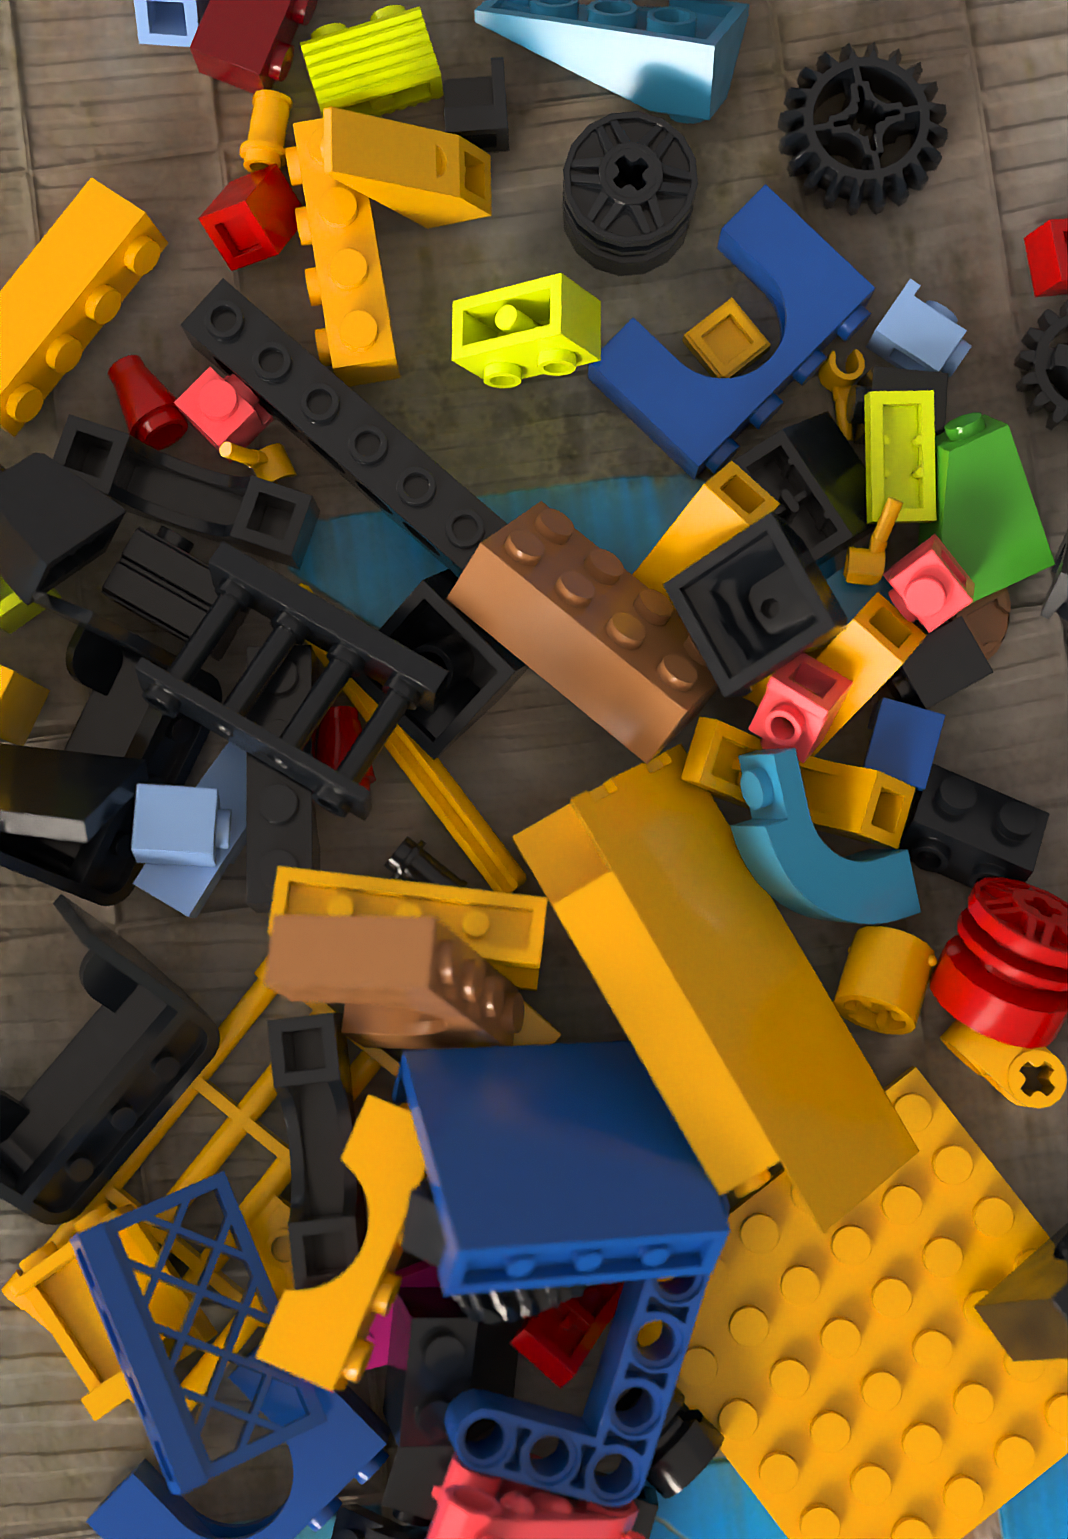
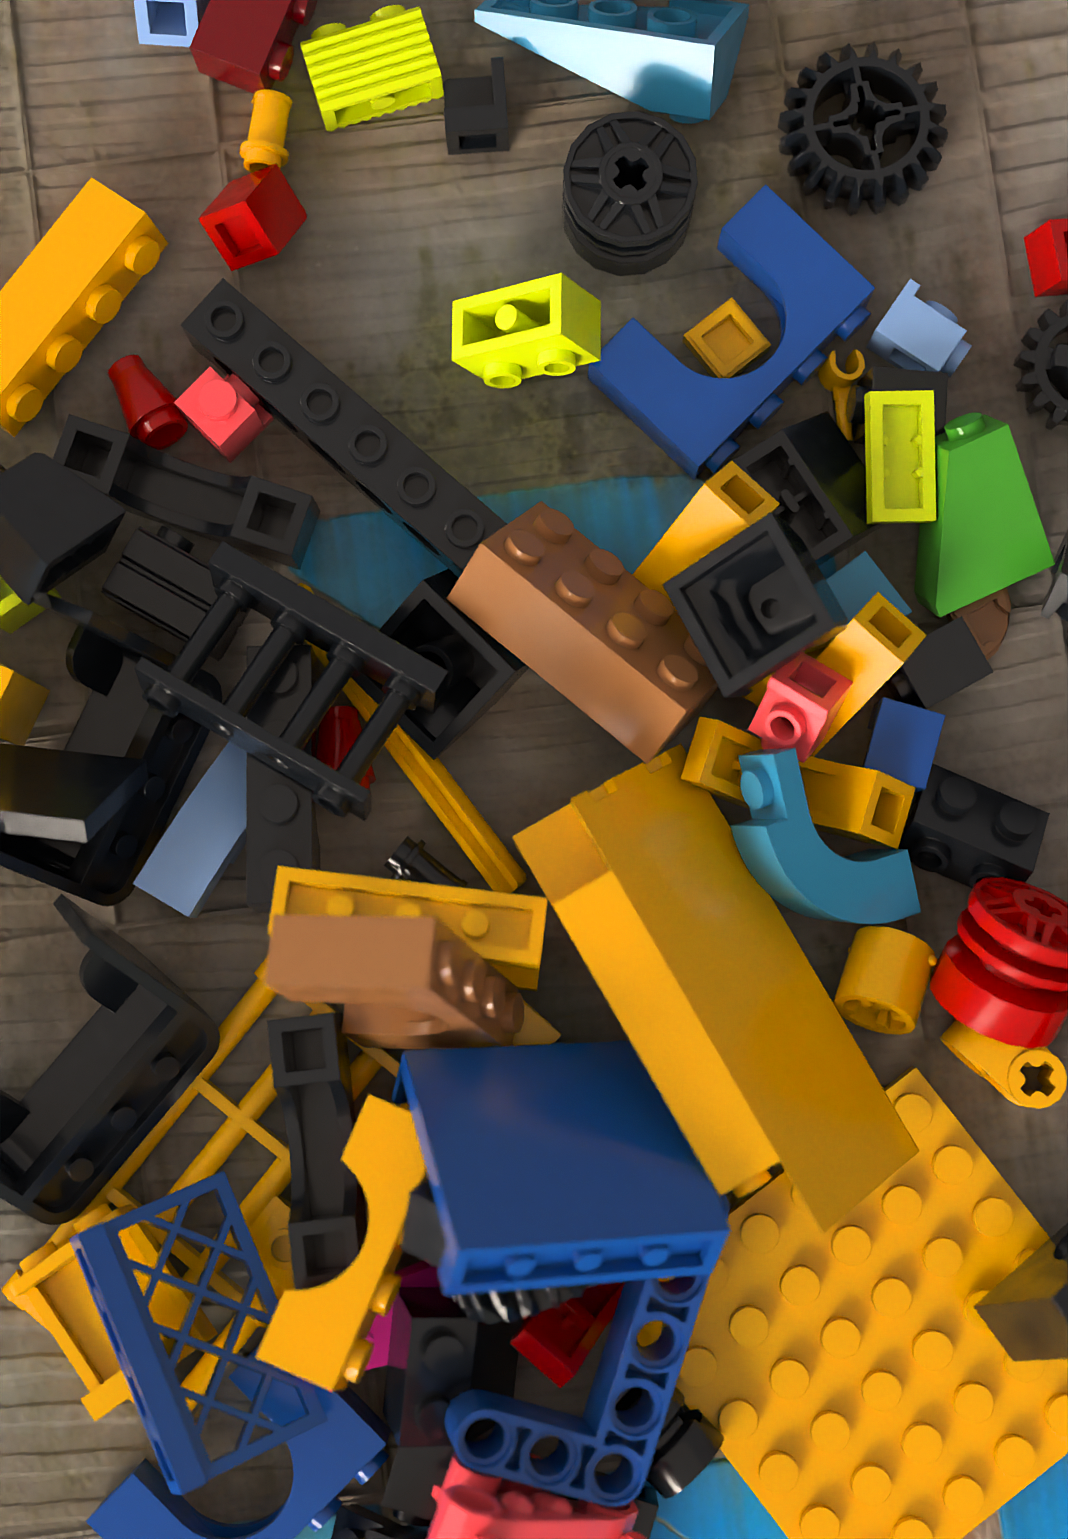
light blue brick [131,784,232,867] -> none
yellow hand [219,442,297,484] -> none
yellow brick [285,118,401,387] -> none
yellow slope [320,107,492,229] -> none
yellow hand [843,497,903,586] -> none
coral brick [883,534,975,633] -> none

